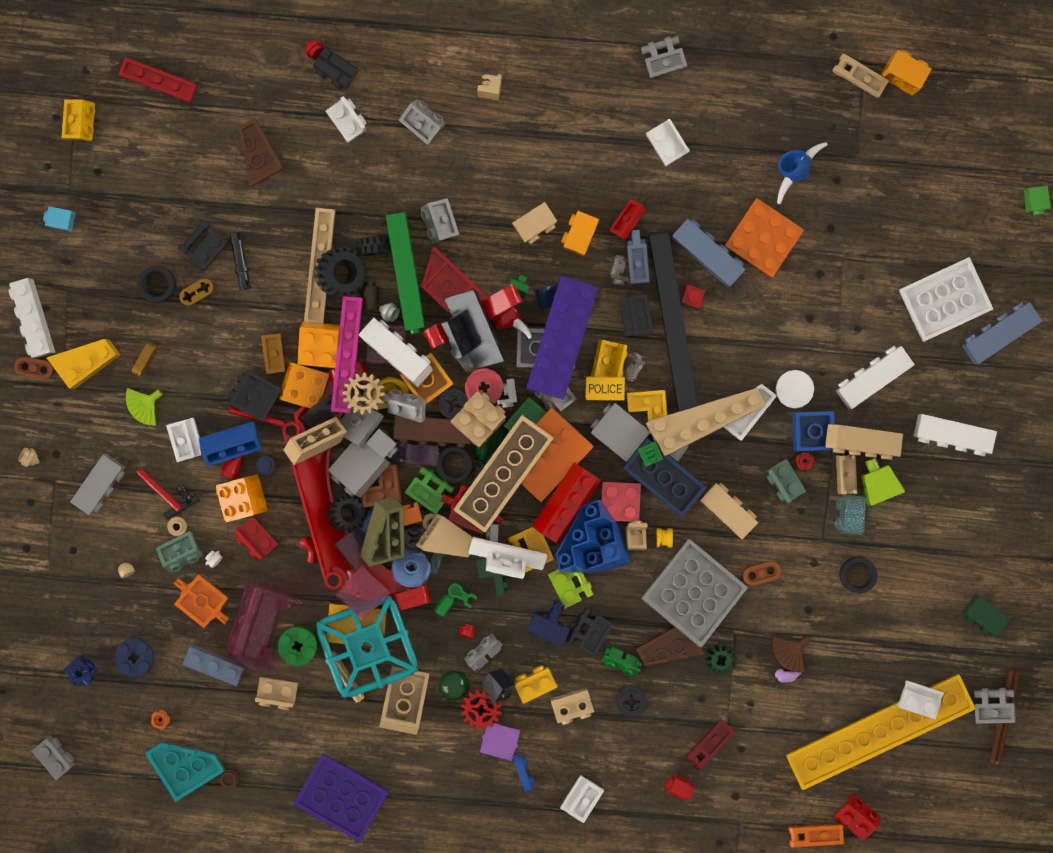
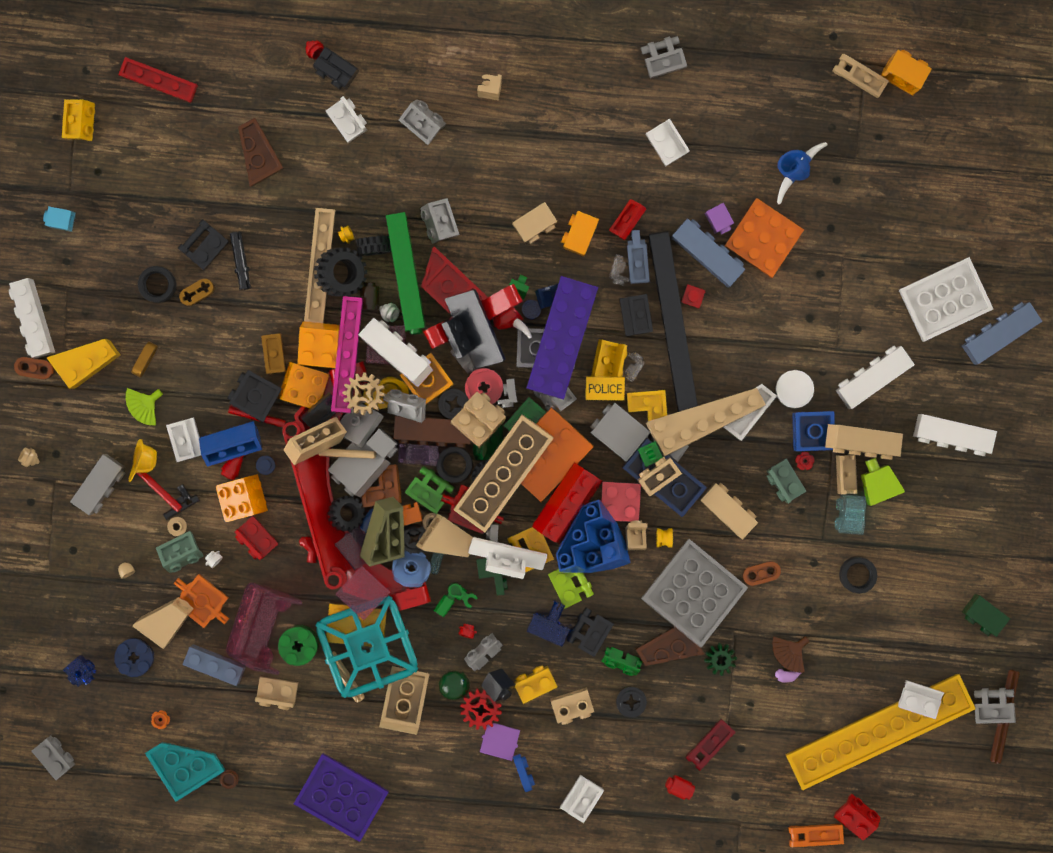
bright green brick [1024,186,1051,216] -> none
none -> yellow piece [129,439,157,482]
none -> tan slope [133,597,194,649]
none -> tan bar [319,449,376,459]
none -> yellow plate [338,226,355,244]
none -> clear blue plate [522,300,541,319]
none -> tan brick [637,457,682,496]
none -> medium lavender brick [705,203,734,235]

